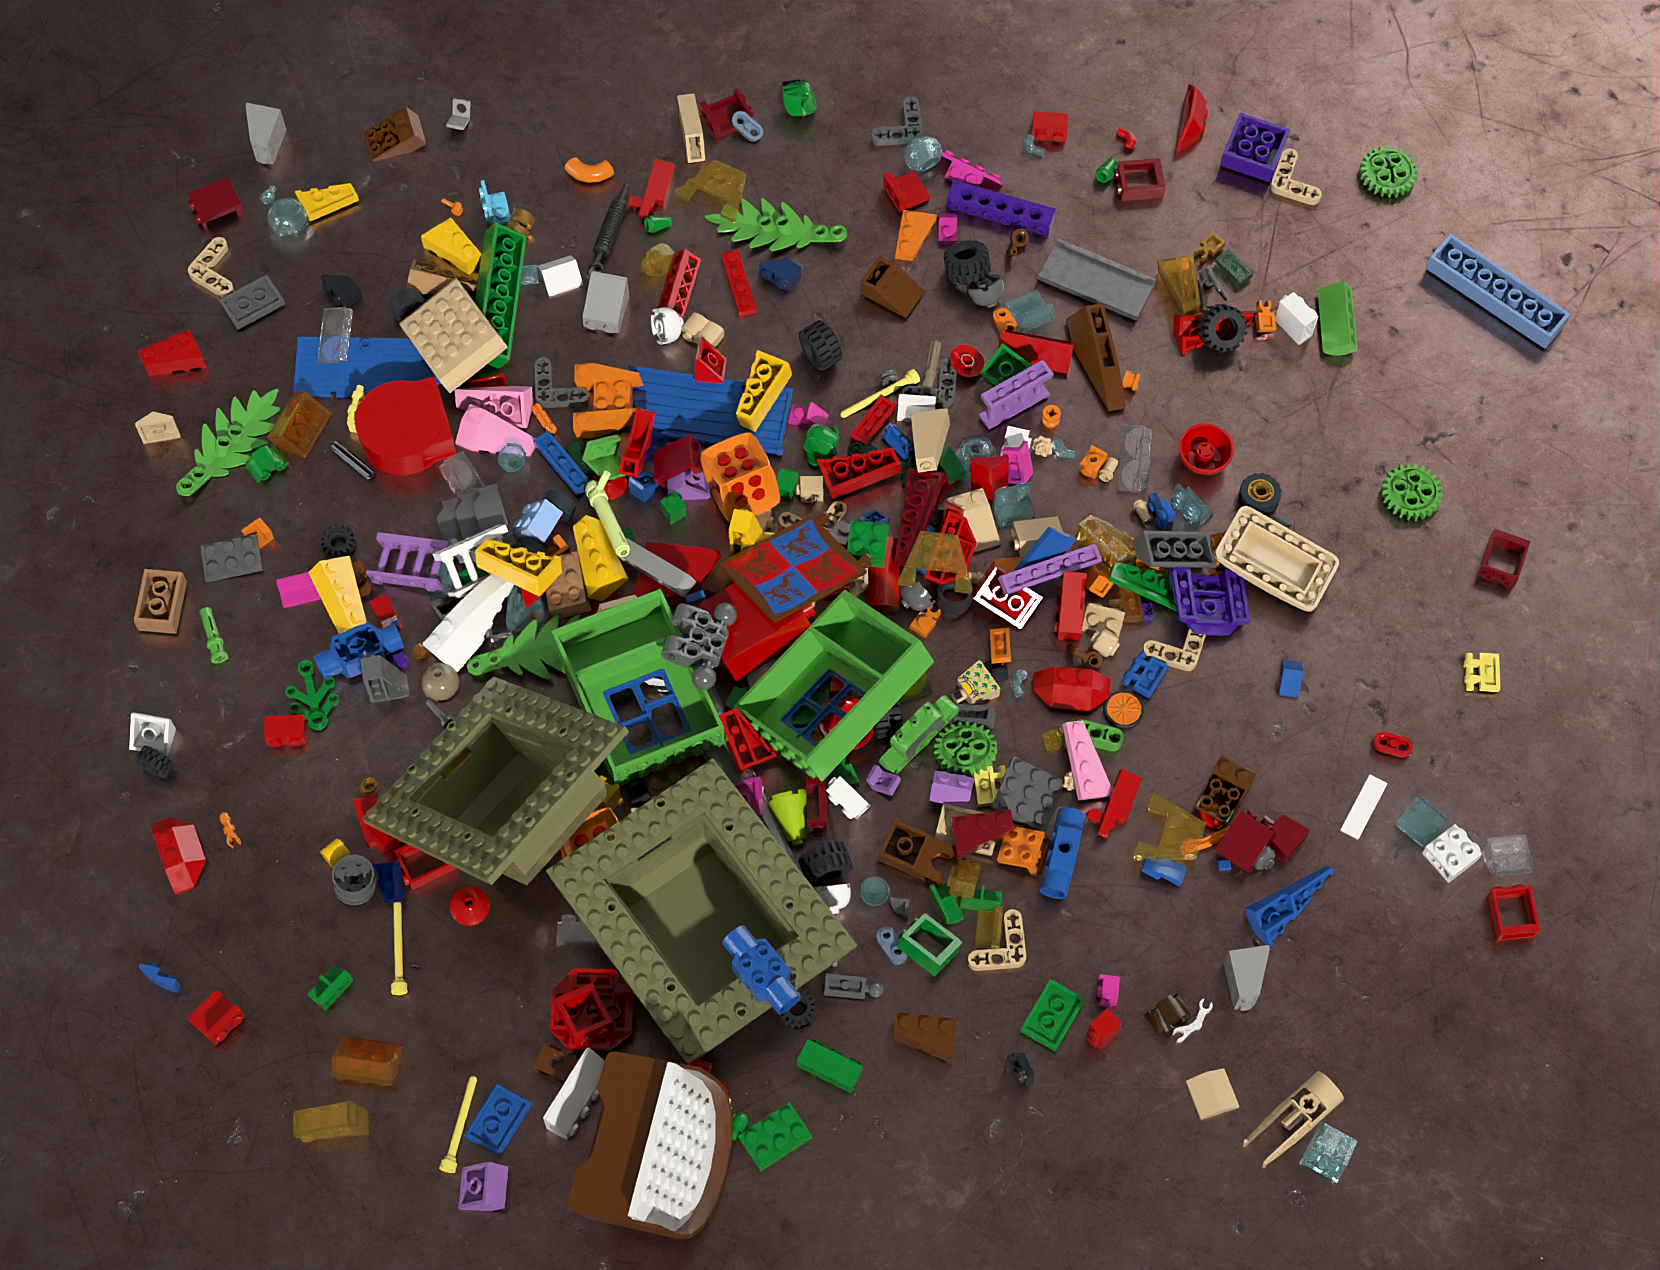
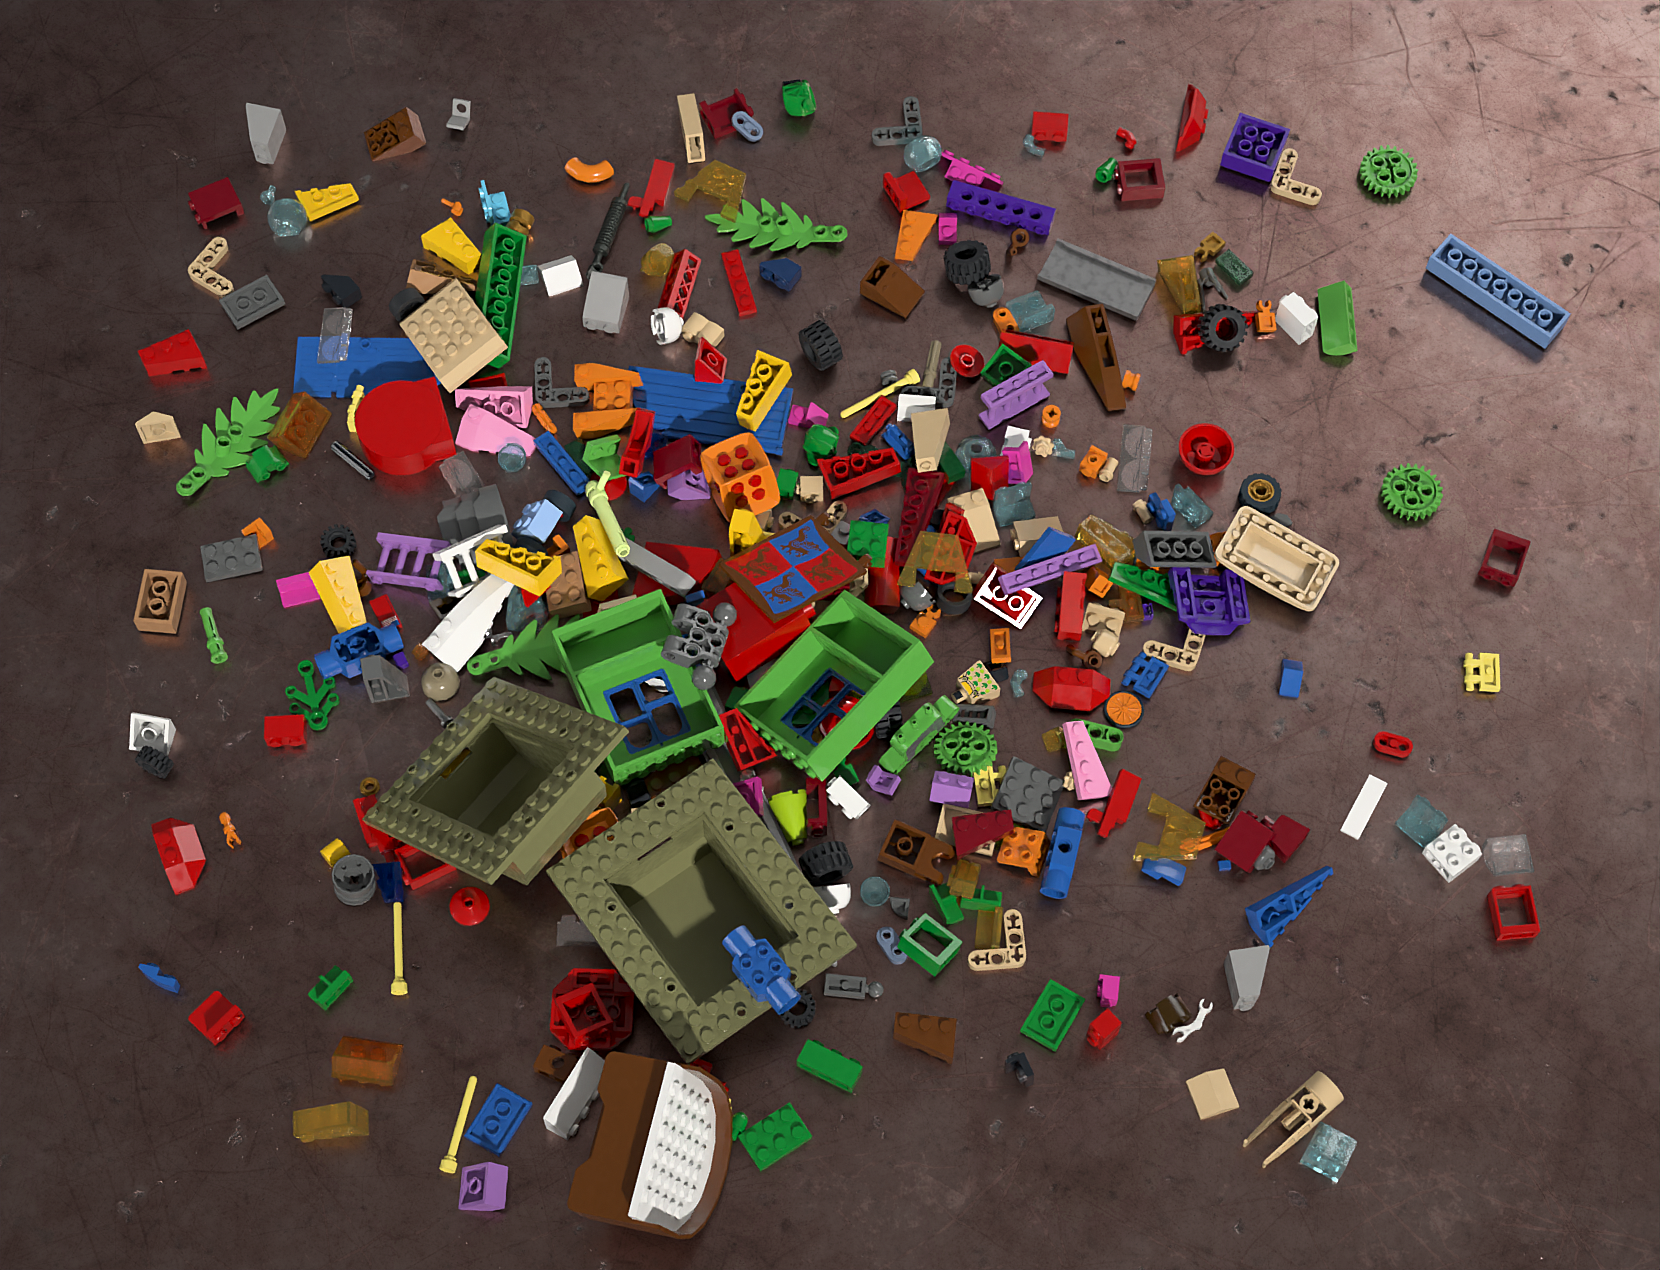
green brick [660,491,687,524] -> none

